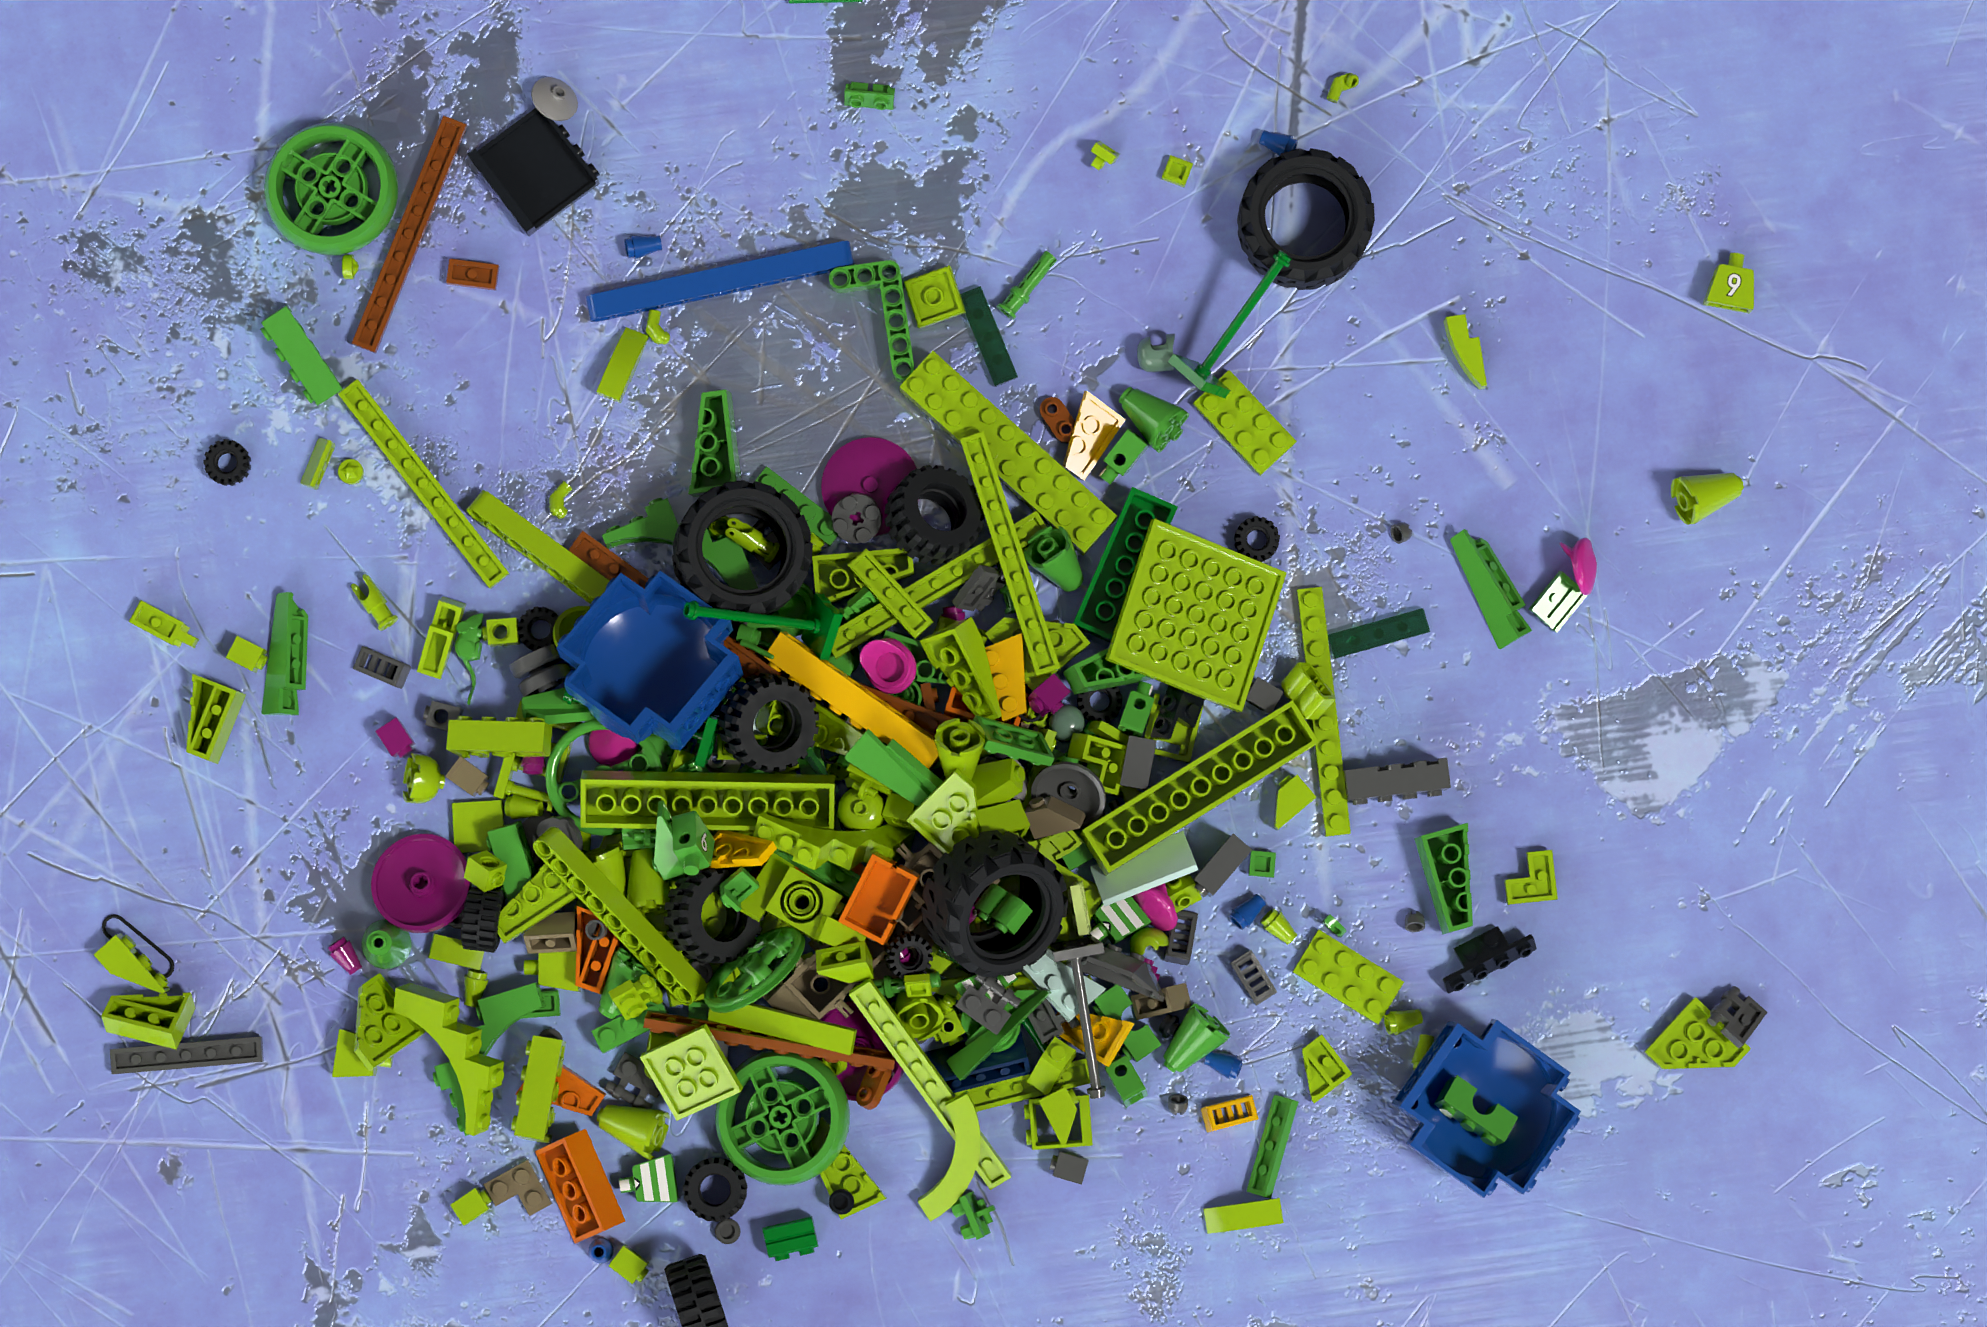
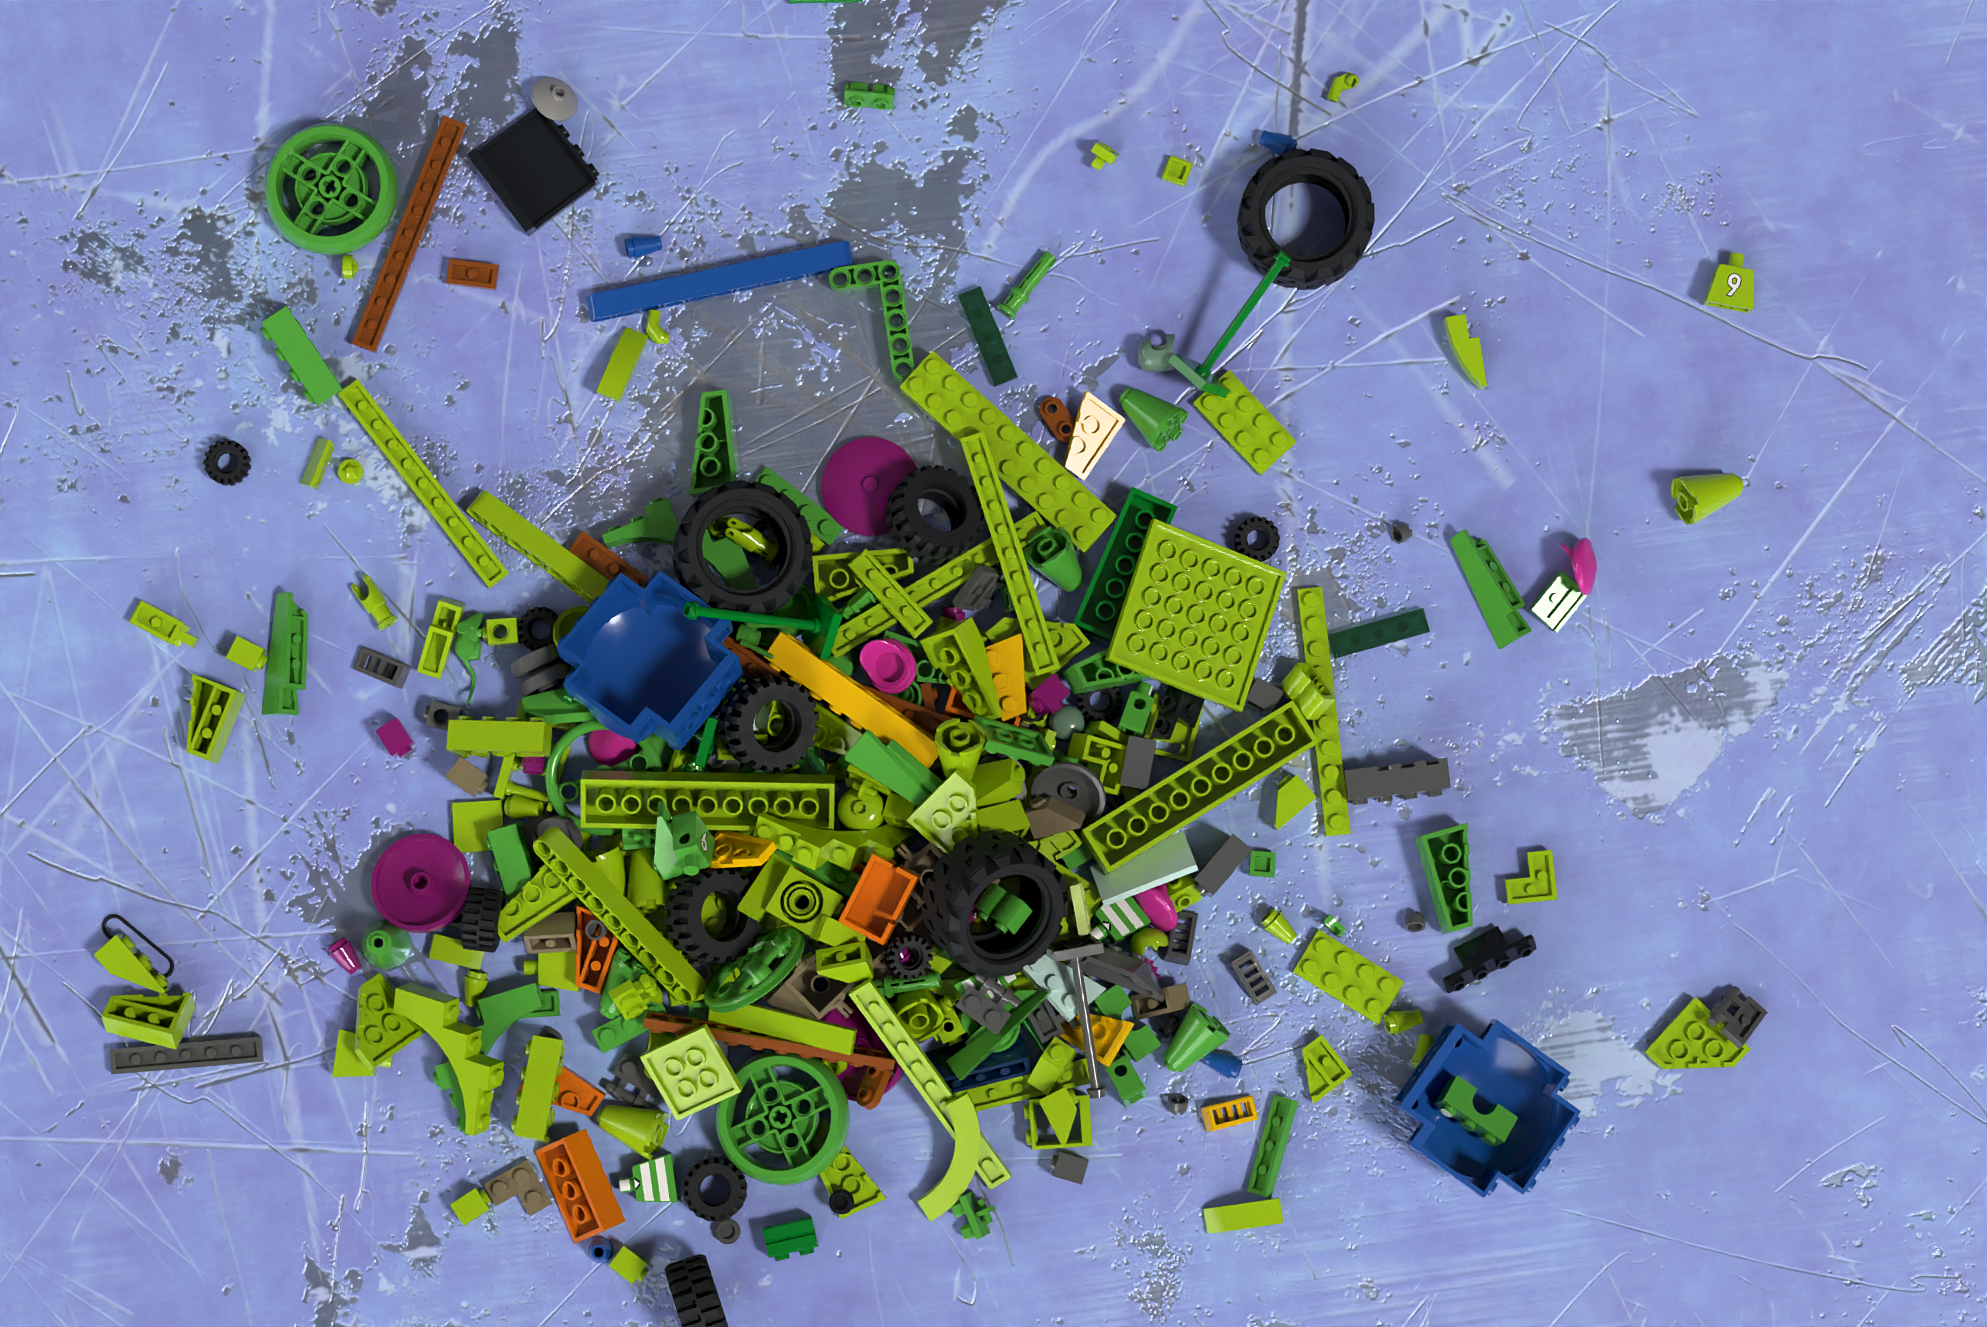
lime cylinder [403,753,445,804] -> none
lime brick [464,850,507,892] -> none
lime arm [549,481,572,519] -> none
bright green bracket [719,866,759,912] -> none
dark grey plate [832,493,882,543] -> none
lime tile [904,265,966,329] -> none
lime tile [904,974,932,998] -> none
bright green torso [1099,429,1150,485] -> none
blue cone [1229,894,1266,930] -> none

